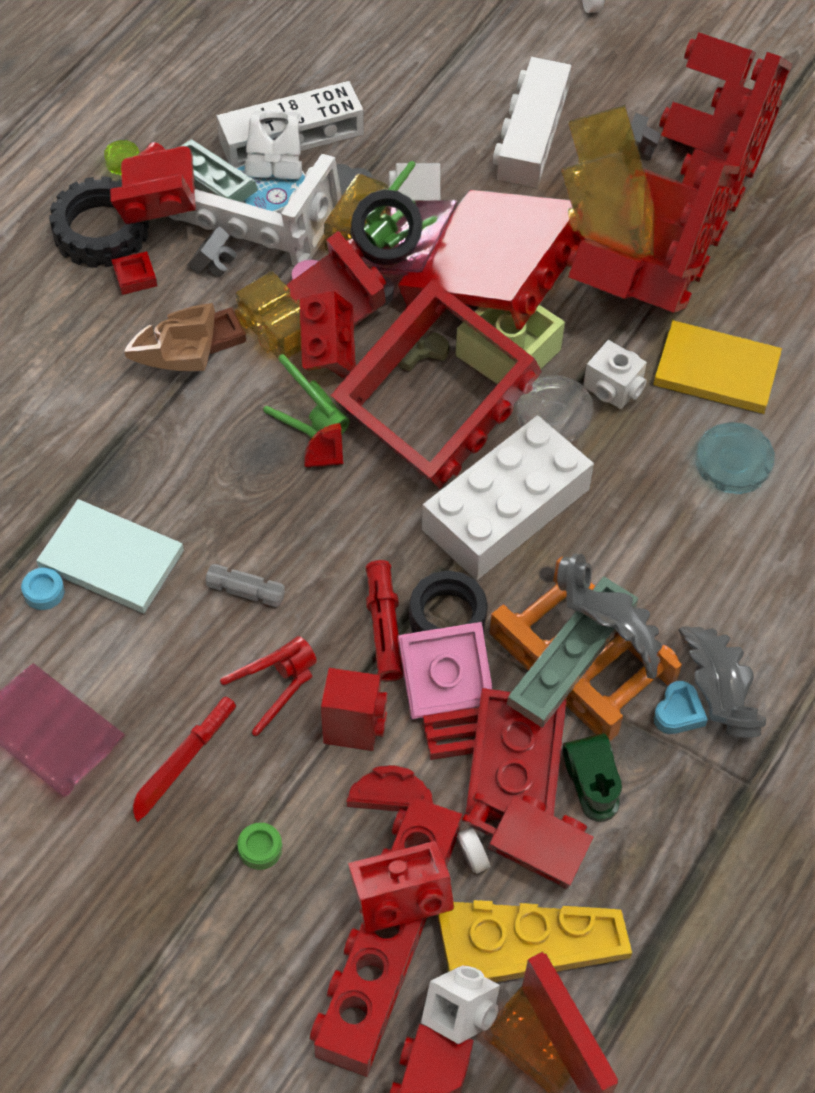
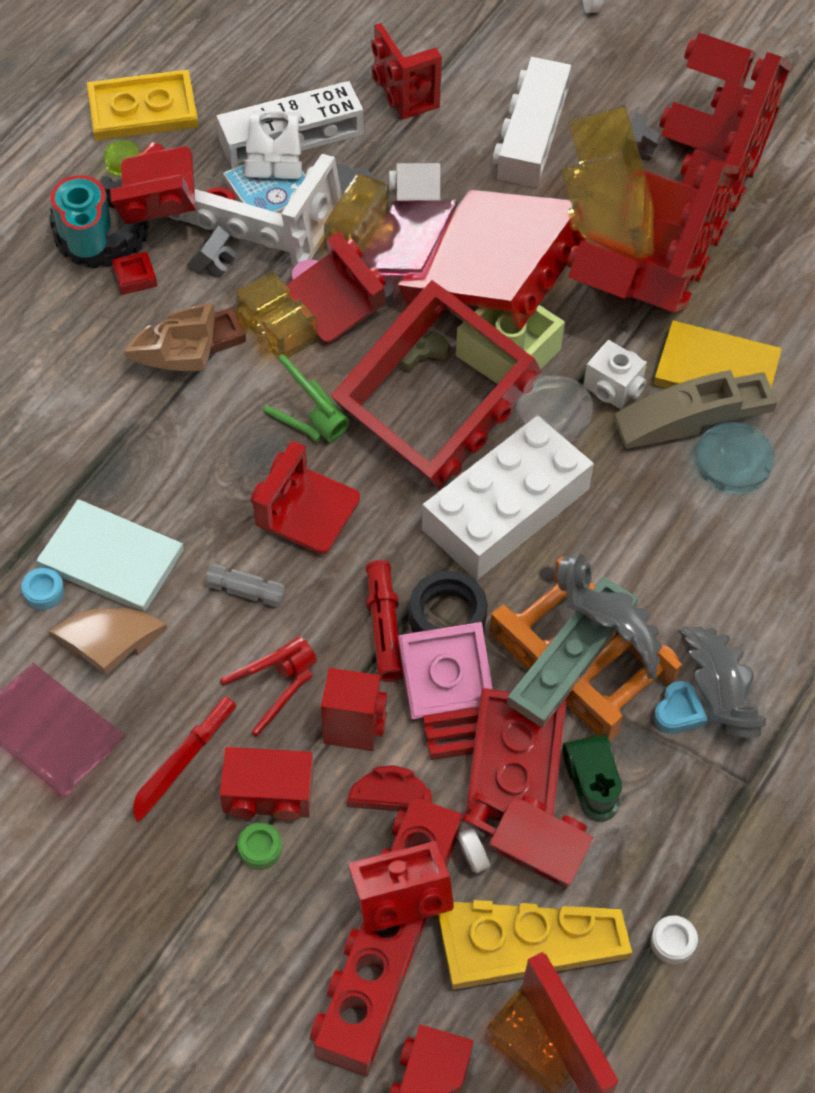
sand green tile [181,139,258,202] -> none
red bracket [300,290,356,378] -> none
red tile [304,423,344,467] -> none
black tyre [350,189,423,265] -> none
bright green plant [364,161,437,249] -> none
white brick [421,965,500,1044] -> none
none -> medium nougat brick [49,607,167,676]
none -> teal piece [50,175,111,257]
none -> yellow tile [87,69,198,141]
none -> red brick [220,747,314,821]
none -> red bracket [251,440,360,555]
none -> red bracket [371,23,442,120]
none -> dark tan slope [614,370,777,449]
none -> white tile [651,916,698,964]

